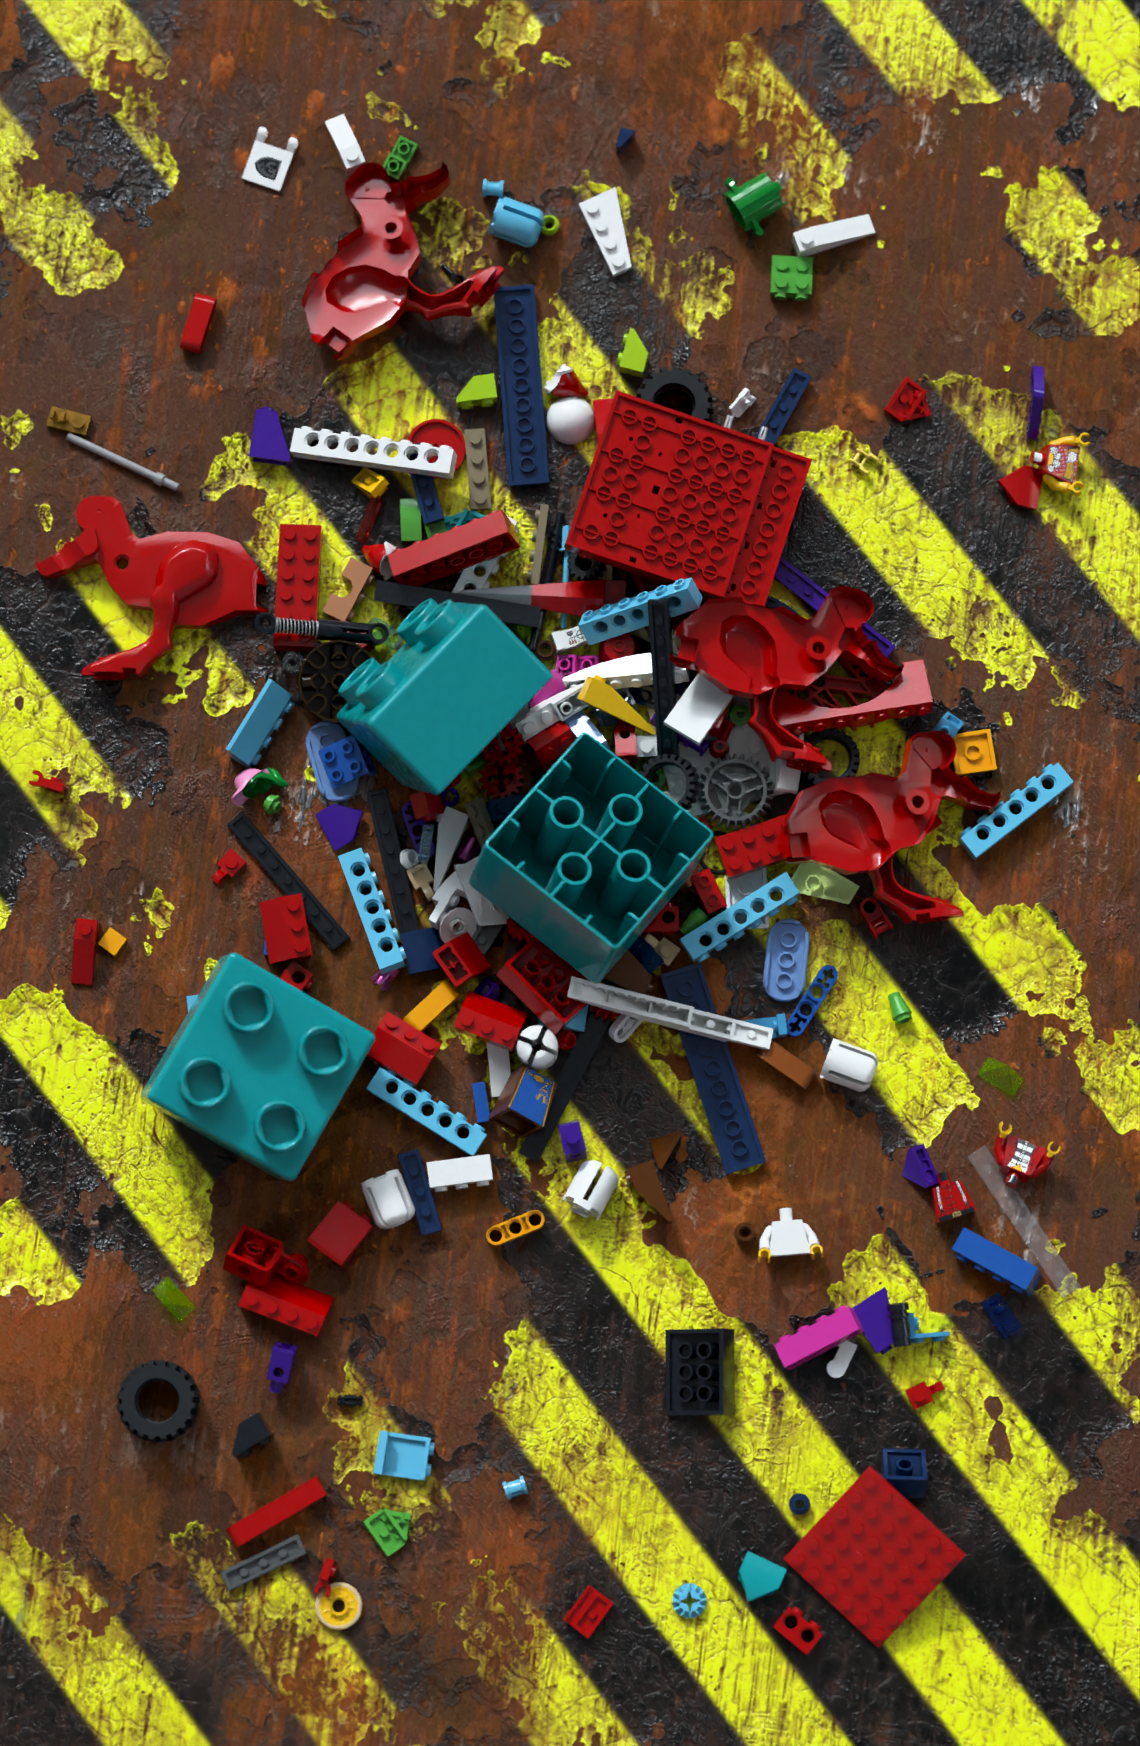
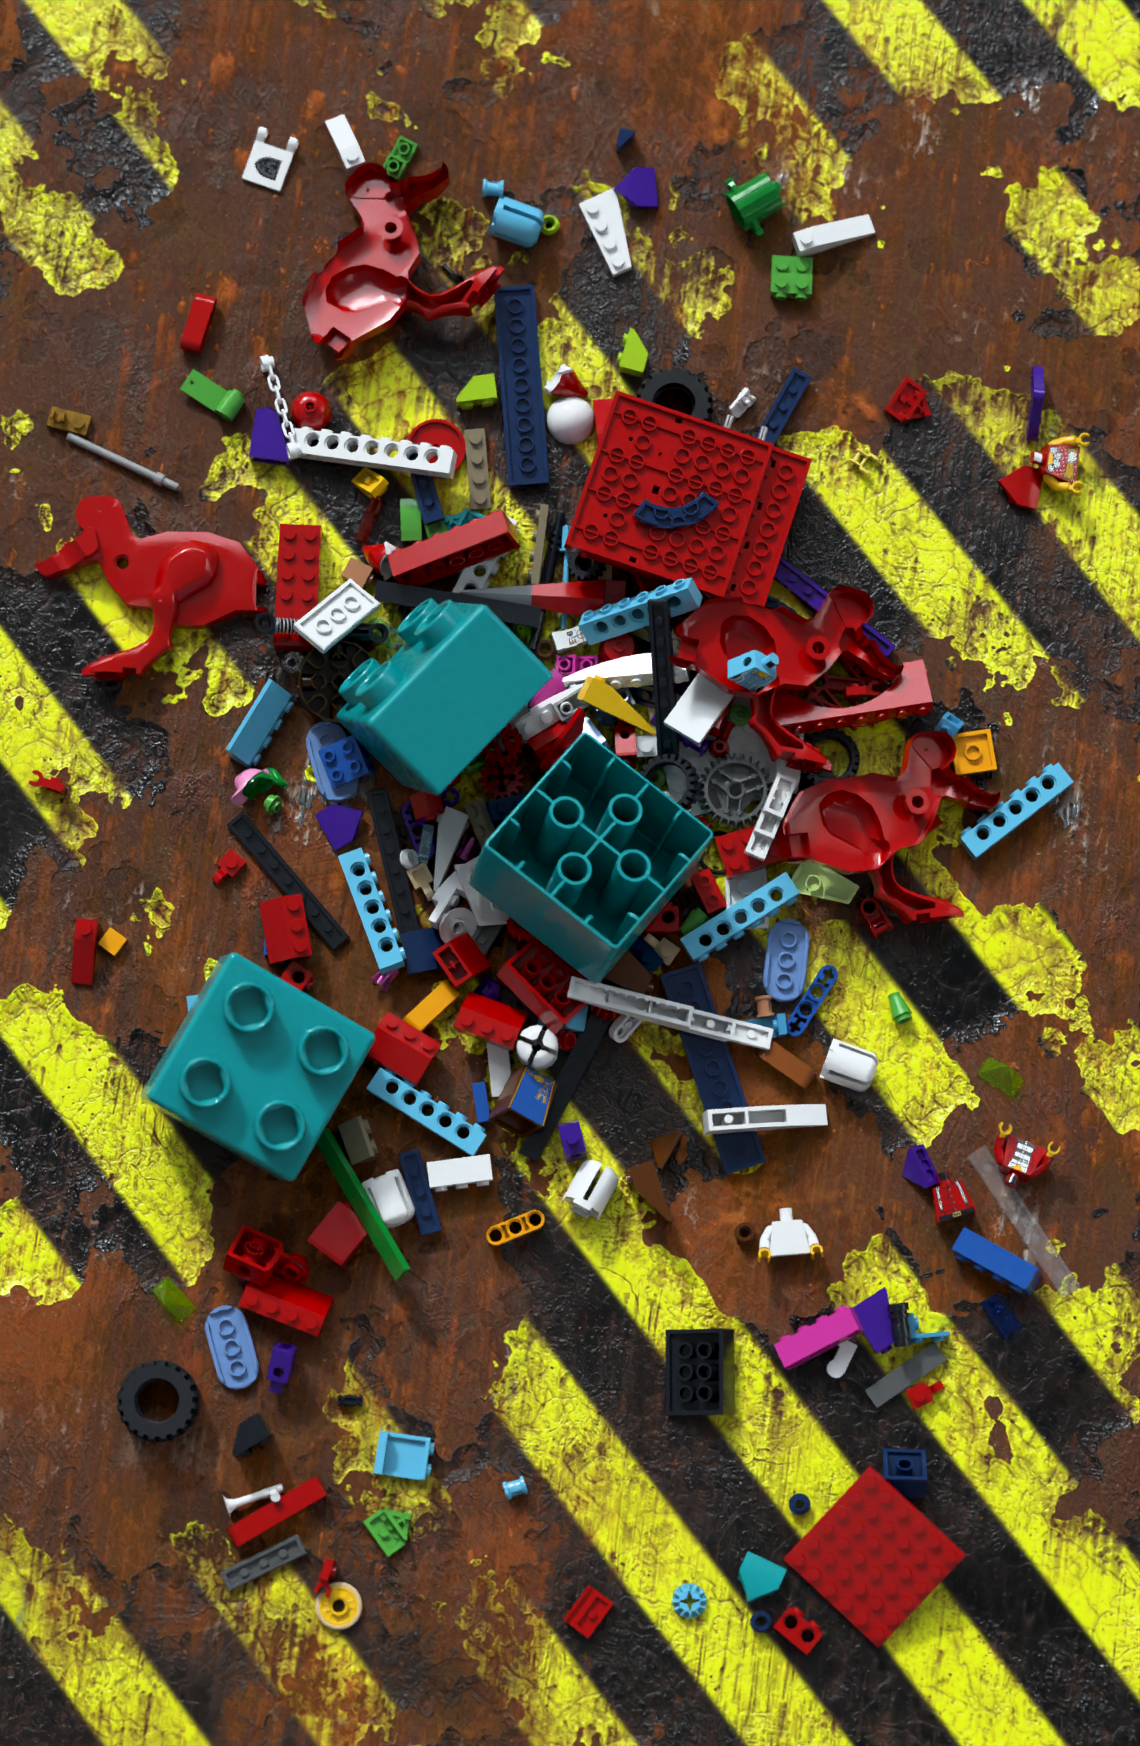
none -> bright green door [180,369,245,422]
none -> medium blue tile [205,1305,259,1389]
none -> white piece [223,1483,284,1517]
none -> white piece [259,355,302,460]
none -> red cylinder [291,391,332,431]
none -> white tile [293,579,380,654]
none -> green tile [316,1128,410,1281]
none -> dark tan slope [338,1115,379,1167]
none -> red wing [540,707,586,772]
none -> dark purple slope [613,167,658,209]
none -> dark blue tile [632,491,720,529]
none -> white slope [702,1104,828,1135]
none -> medium azure torso [728,650,779,694]
none -> white slope [744,773,797,861]
none -> dark blue plate [750,1611,772,1633]
none -> nougat bush [754,995,775,1019]
none -> red plate [842,680,881,700]
none -> dark grey tile [864,1342,946,1408]

